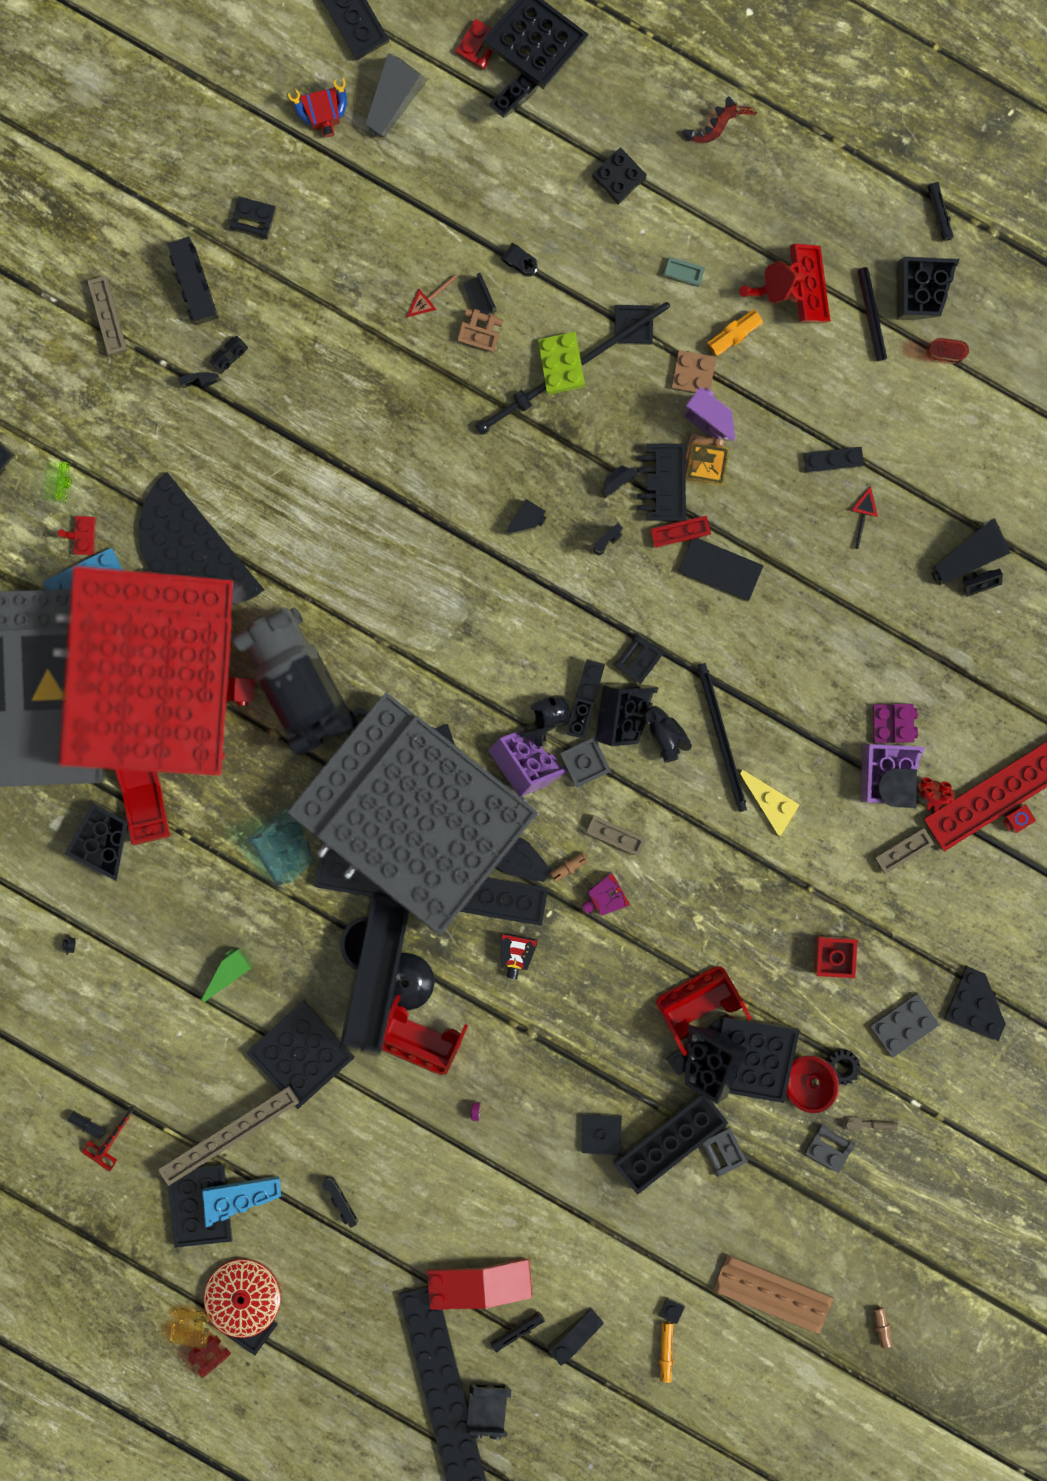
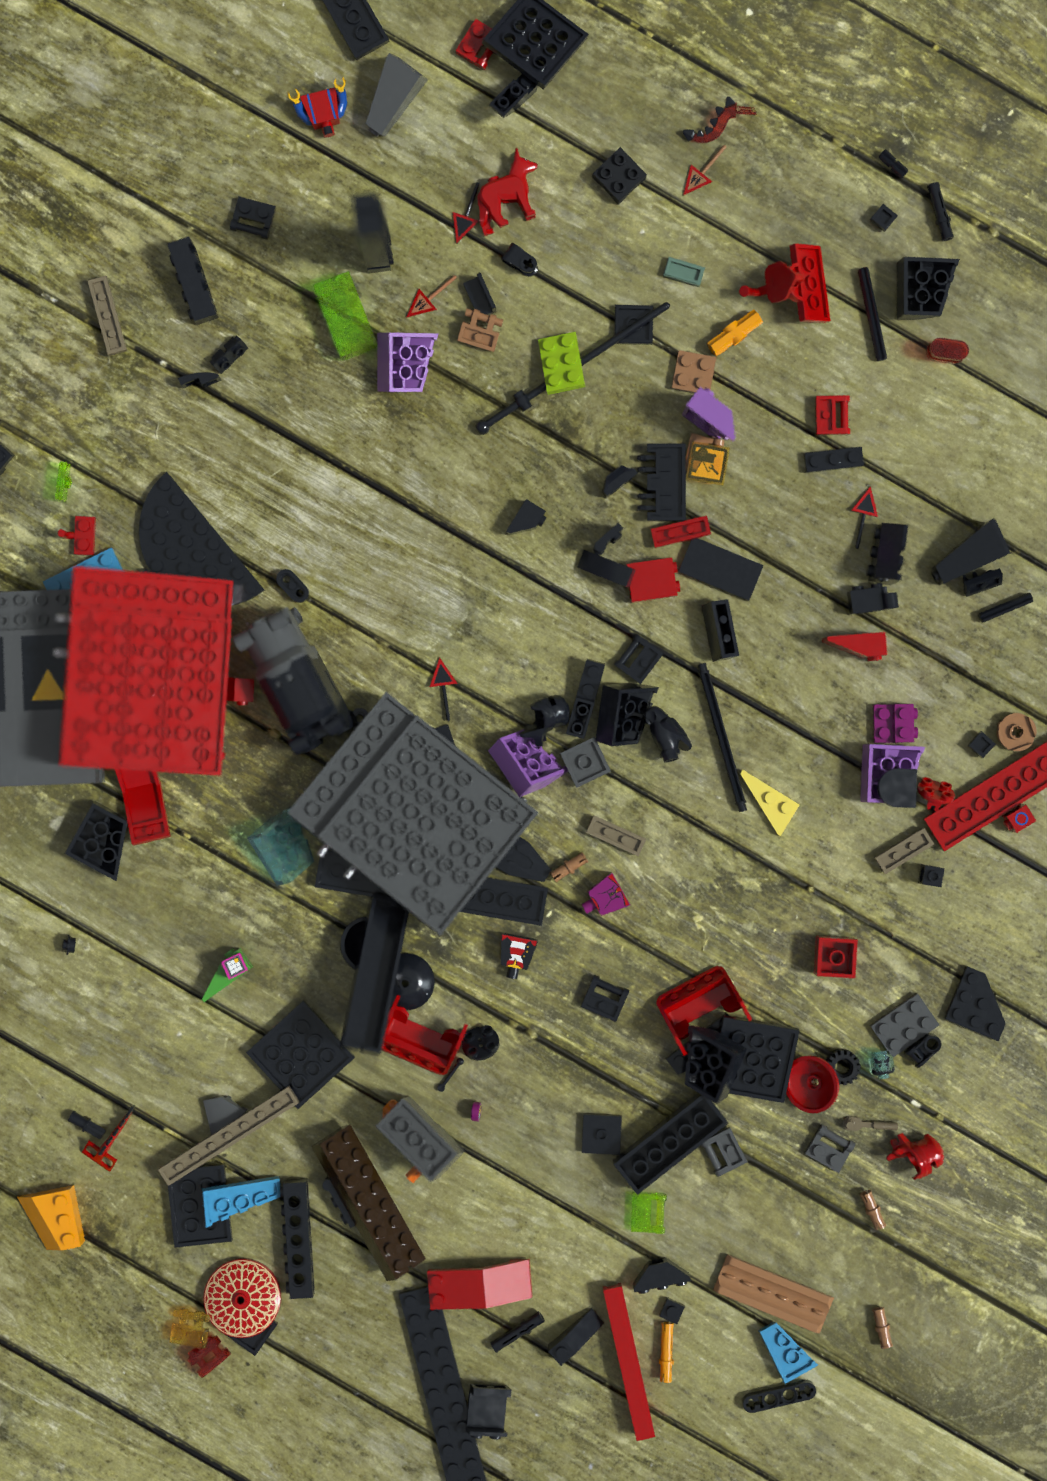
none -> light orange wedge [17,1185,85,1251]
none -> dark grey slope [203,1096,247,1135]
none -> slope [221,953,248,979]
none -> black plate [276,569,309,603]
none -> black brick [280,1178,315,1299]
none -> dark brown piece [311,1125,426,1281]
none -> clear neon green brick [313,271,377,361]
none -> black brick [352,192,394,273]
none -> dark grey piece [376,1097,465,1183]
none -> medium lavender wedge [377,333,438,392]
none -> piece [430,657,458,721]
none -> black hinge [437,1058,464,1092]
none -> piece [453,182,480,244]
none -> black plate [462,1025,500,1061]
none -> red animal [477,148,538,237]
none -> black slope [577,550,636,588]
none -> black plate [581,975,629,1022]
none -> red tile [602,1282,655,1441]
none -> red brick [626,557,680,603]
none -> clear neon green plate [631,1192,667,1234]
none -> black slope [633,1258,691,1294]
none -> piece [683,145,726,196]
none -> black brick [701,599,739,662]
none -> black beam [742,1380,816,1413]
none -> dark azure wing [758,1321,818,1384]
none -> red plate [815,395,850,435]
none -> red slope [822,632,887,662]
none -> black hinge [847,583,899,615]
none -> medium nougat pin [860,1190,886,1230]
none -> black wedge [866,523,908,585]
none -> clear light blue head [868,1051,895,1080]
none -> black plate [870,204,898,232]
none -> black piece [879,149,908,178]
none -> red piece [886,1133,944,1181]
none -> black piece [904,1033,942,1068]
none -> black brick [918,864,945,887]
none -> black plate [967,731,996,758]
none -> black axle [978,593,1034,623]
none -> medium nougat plate [997,713,1037,751]

